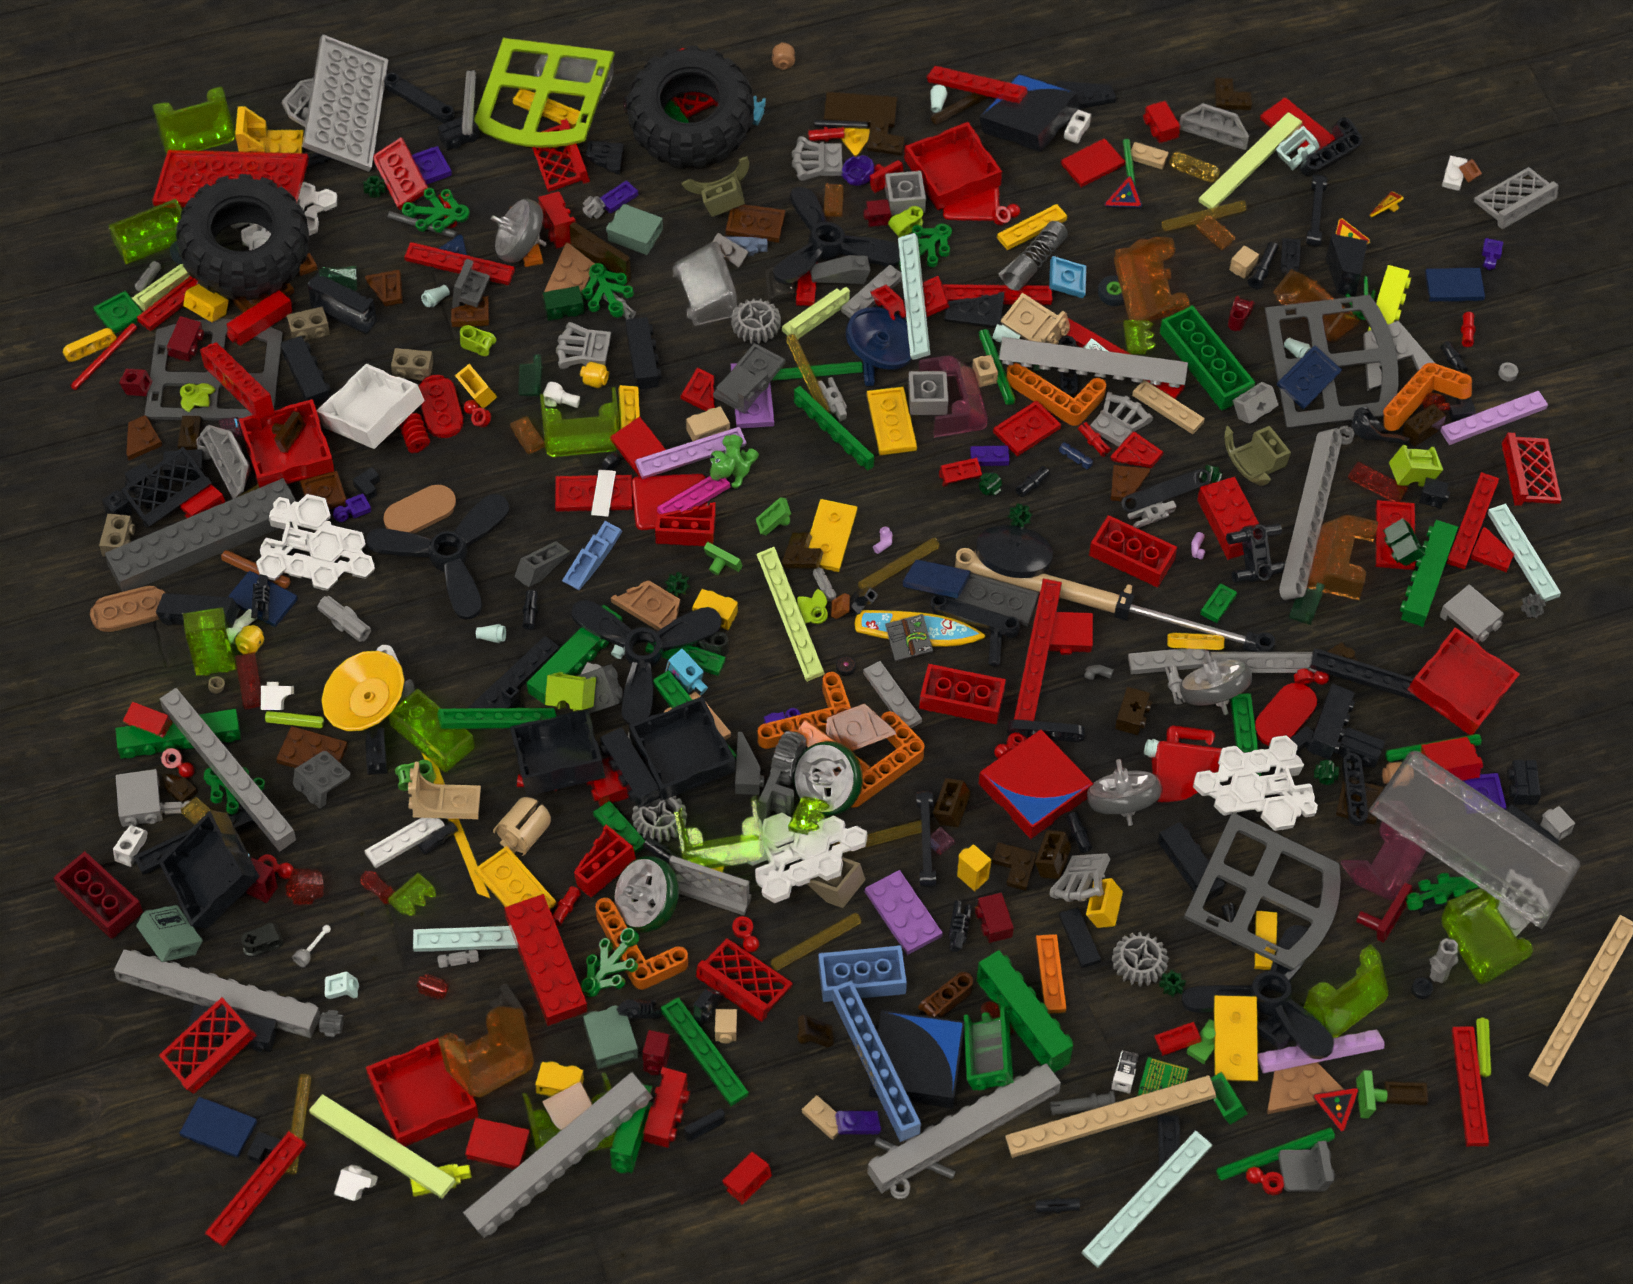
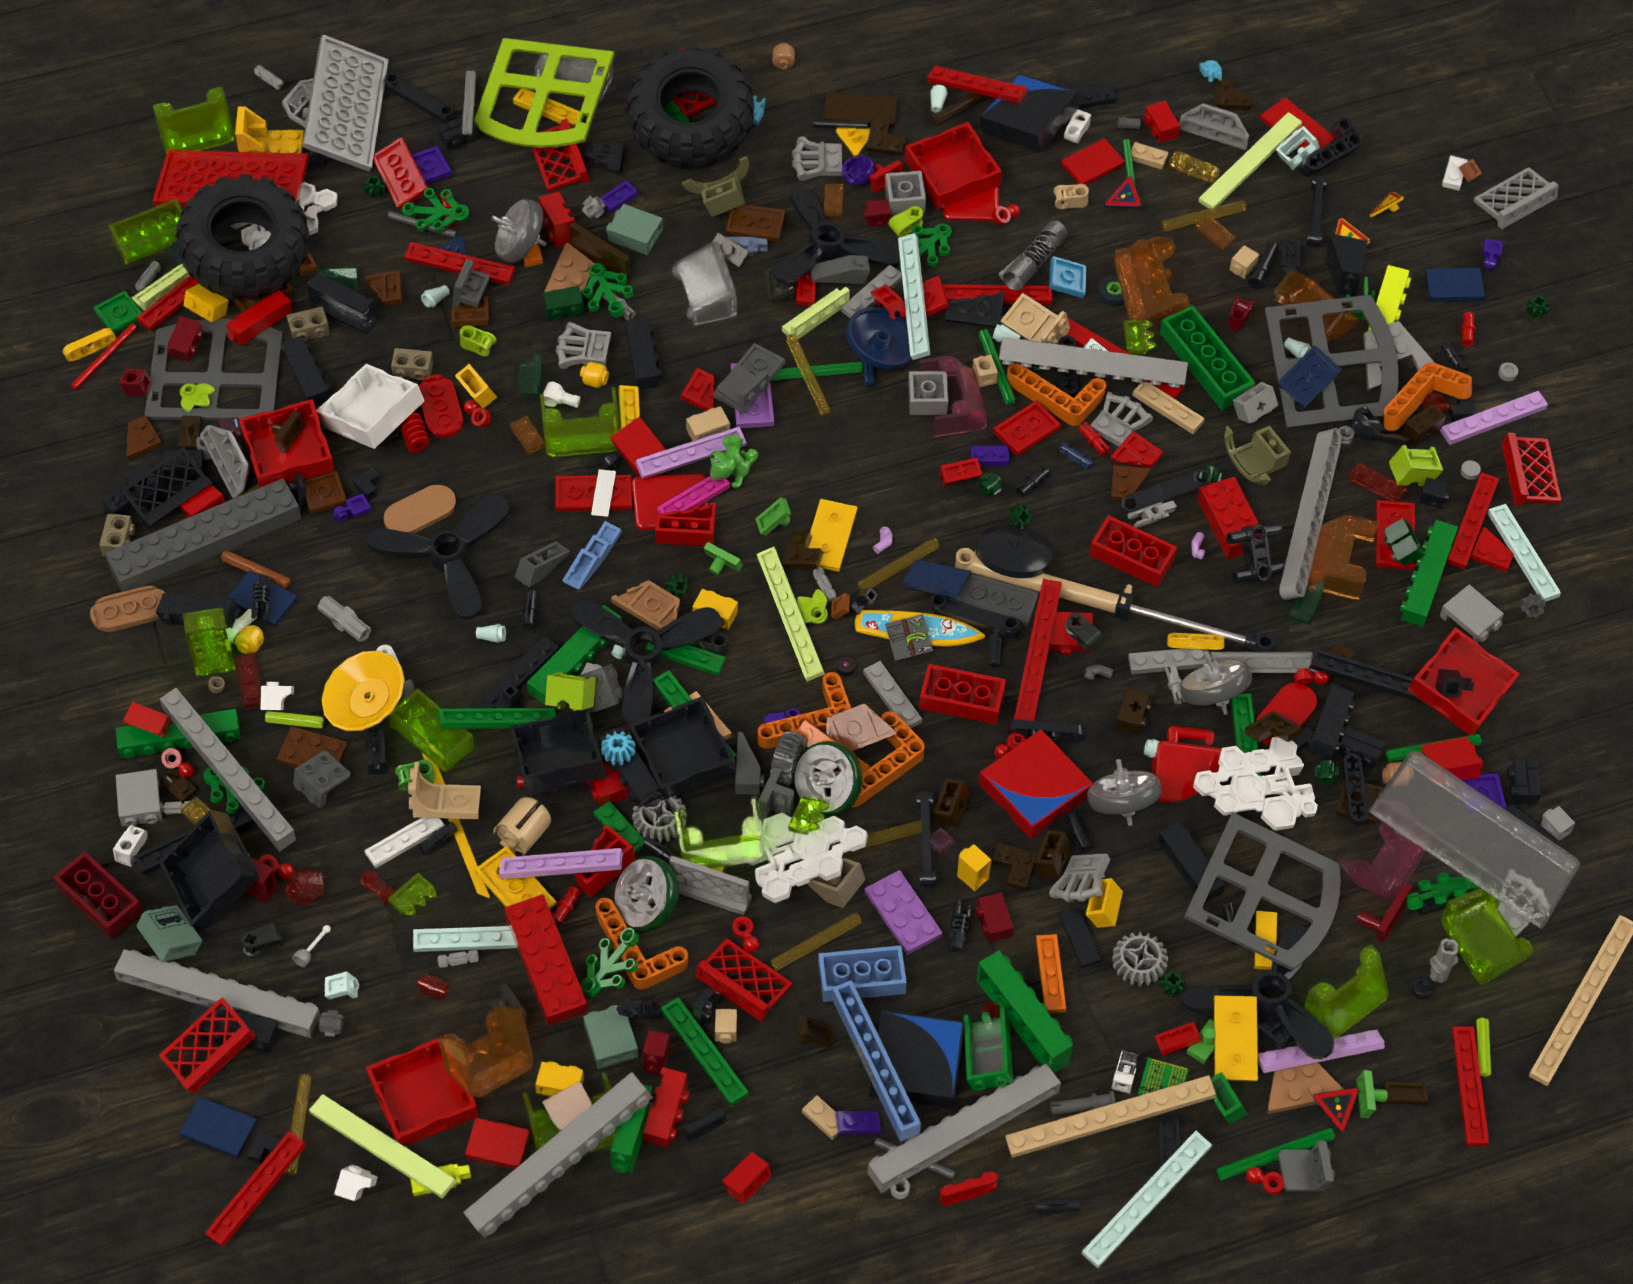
red brick [200,342,274,420] -> none
white piece [256,494,375,591] -> none
medium azure torso [665,649,708,696] -> none
light grey gear [731,298,781,344] -> none
green plate [794,386,874,470] -> none
red pin [808,127,845,142] -> none
light grey hinge [817,377,847,421] -> none
yellow plate [867,387,917,455] -> none
reddish brown piece [918,972,973,1018] -> none
yellow plate [997,204,1067,250] -> none
green plate [1200,583,1237,623] -> none
none -> light grey axle [254,65,284,90]
none -> black piece [288,472,306,511]
none -> lavender plate [499,848,623,879]
none -> medium azure gear [601,731,635,766]
none -> red hinge [939,1172,998,1207]
none -> tan piece [1054,184,1089,209]
none -> pearl dark grey piece [1065,613,1102,651]
none -> dark grey pin [1117,116,1140,130]
none -> medium azure plate [1200,60,1222,82]
none -> dark brown plate [1245,711,1302,743]
none -> black brick [1435,669,1474,698]
none -> light grey tile [1461,461,1481,480]
none -> dark green gear [1526,295,1550,318]

